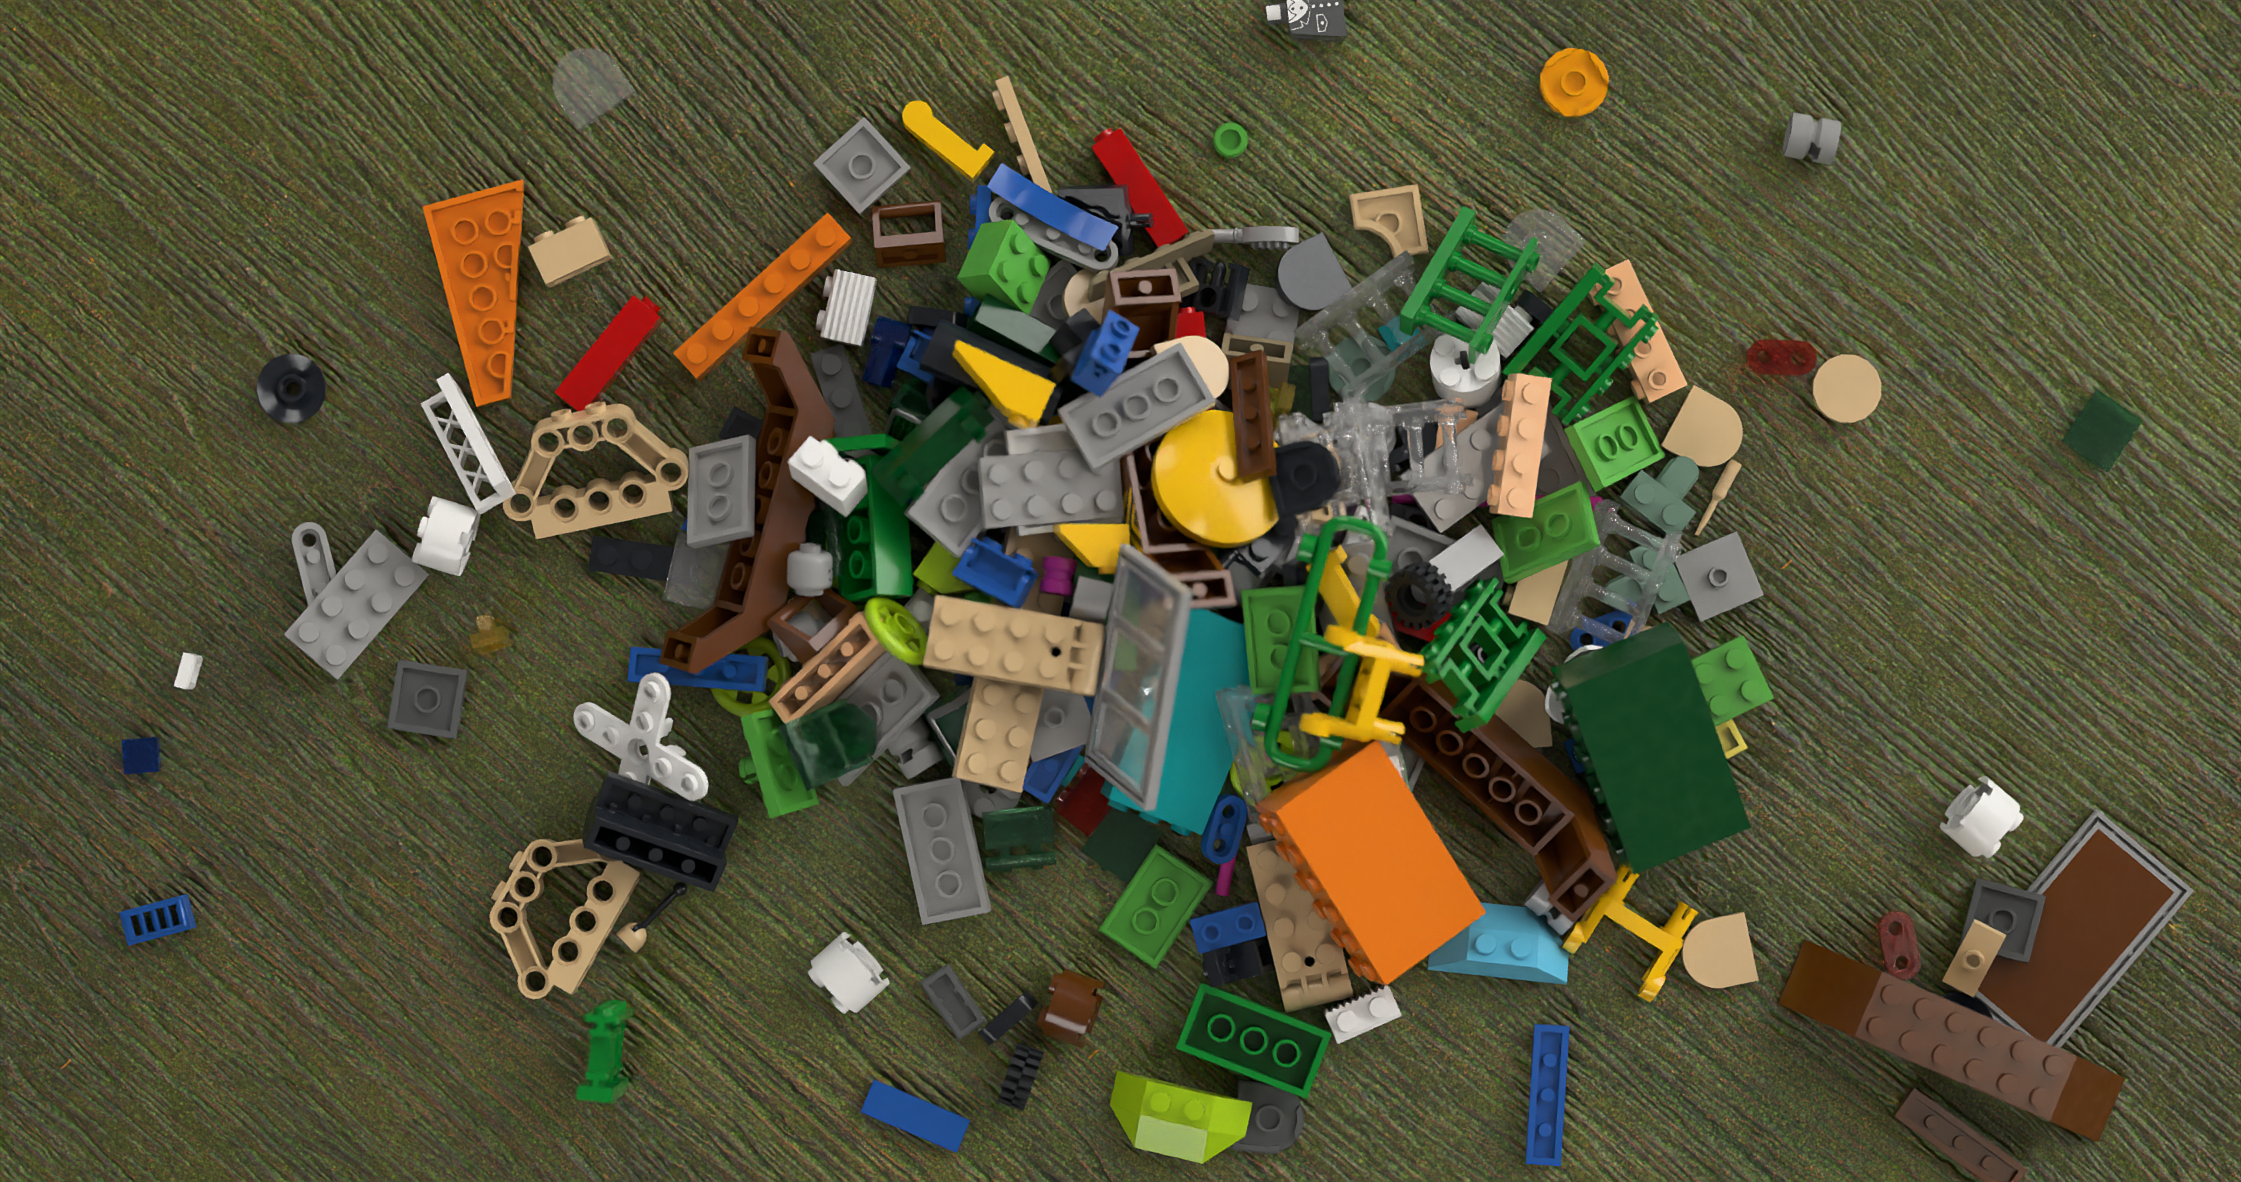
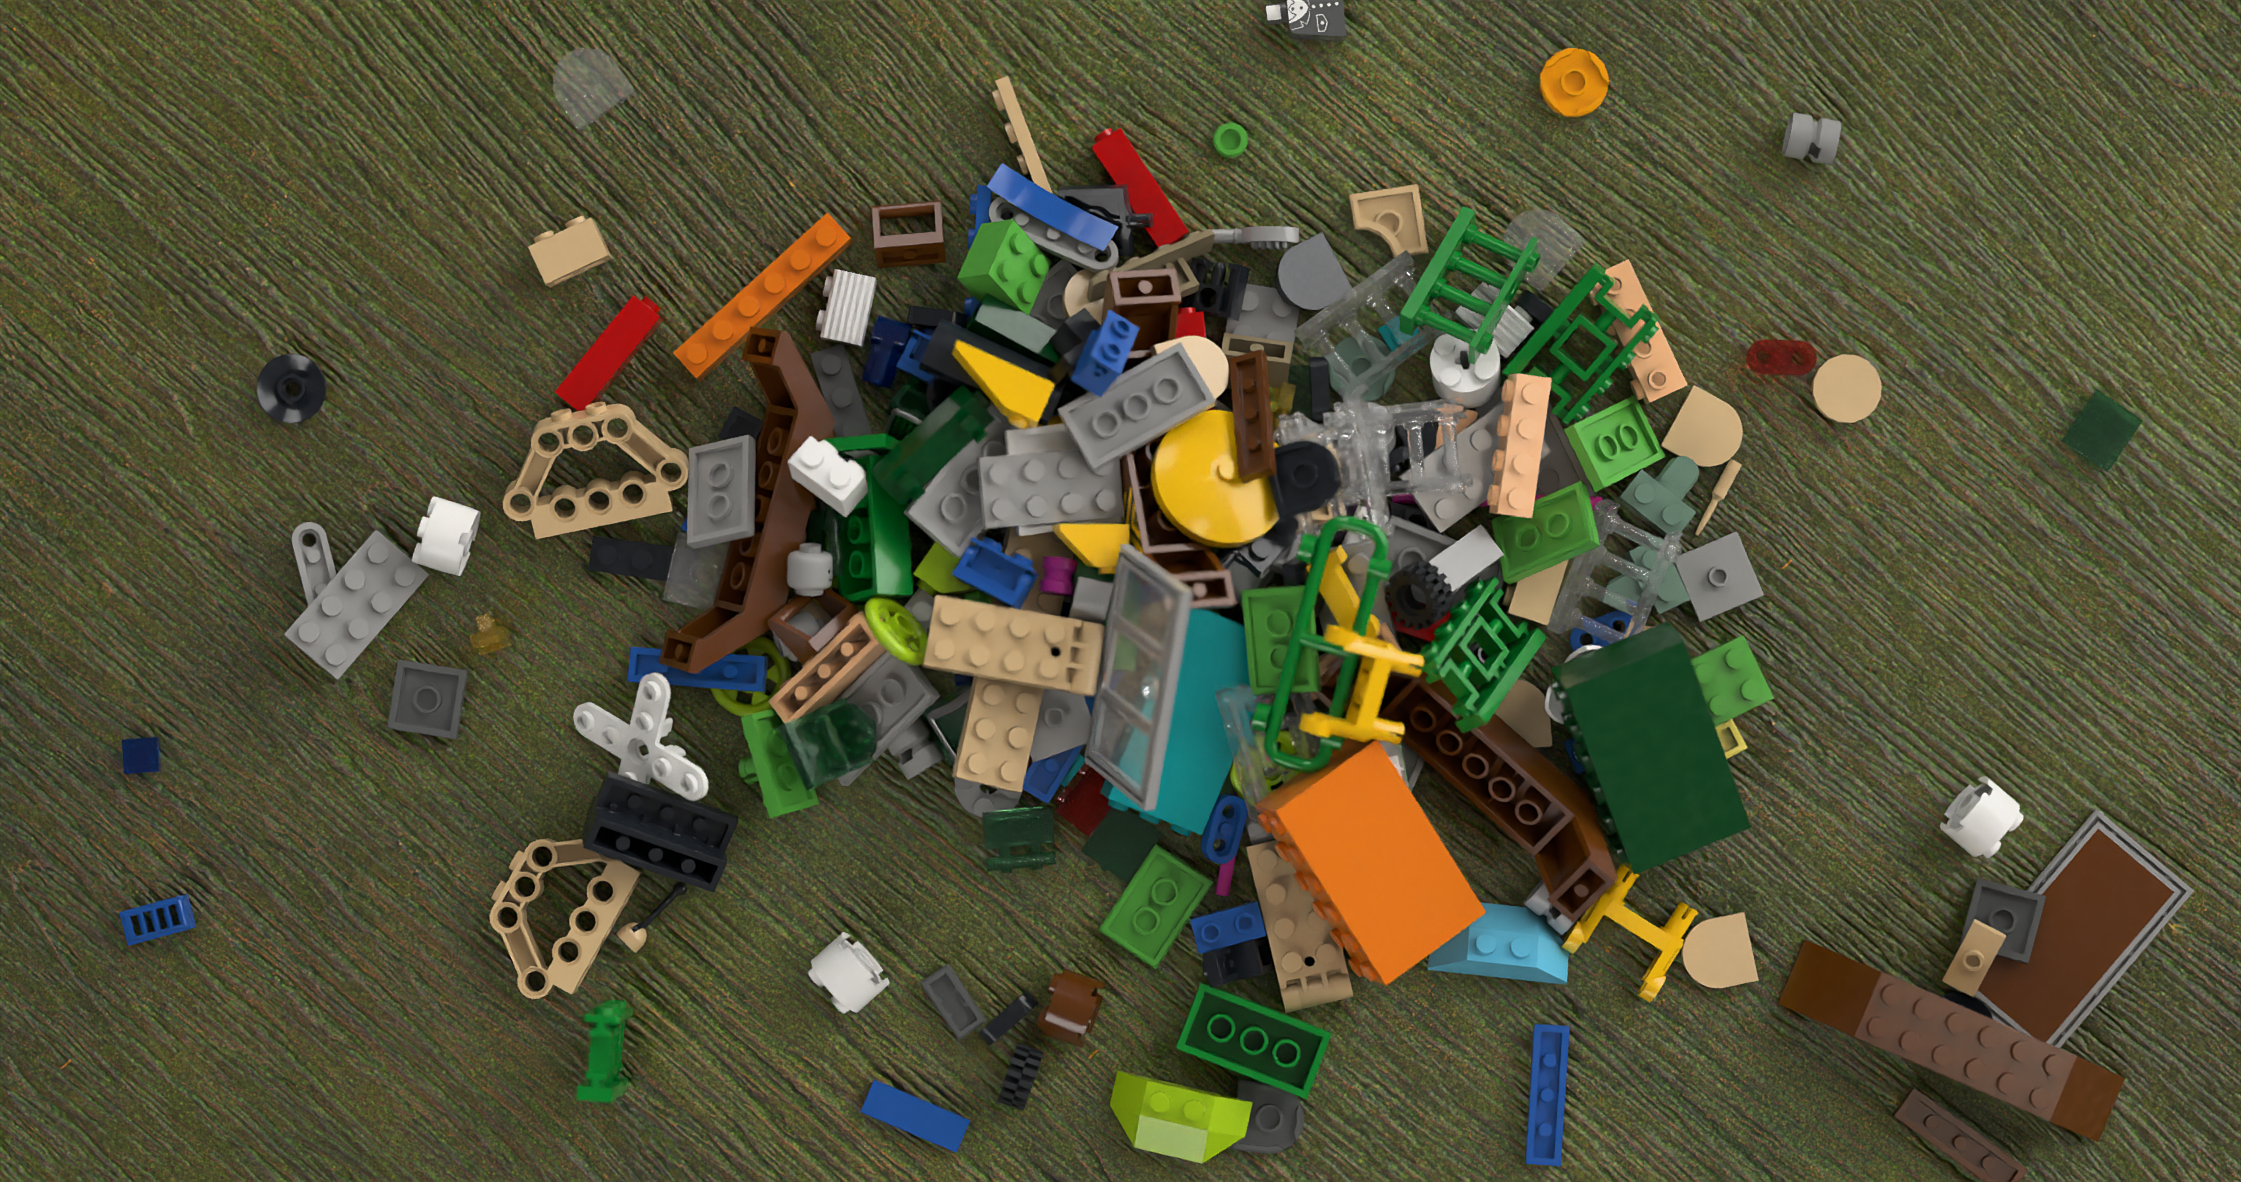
white tile [174,652,203,690] -> none
white fence [421,373,516,515] -> none
orange wing [422,179,525,408] -> none
light grey plate [813,117,911,215] -> none
light grey plate [893,777,992,925] -> none
yellow leg [902,100,994,183] -> none
white brick [1323,984,1402,1044] -> none
clear red plate [1877,911,1921,980] -> none

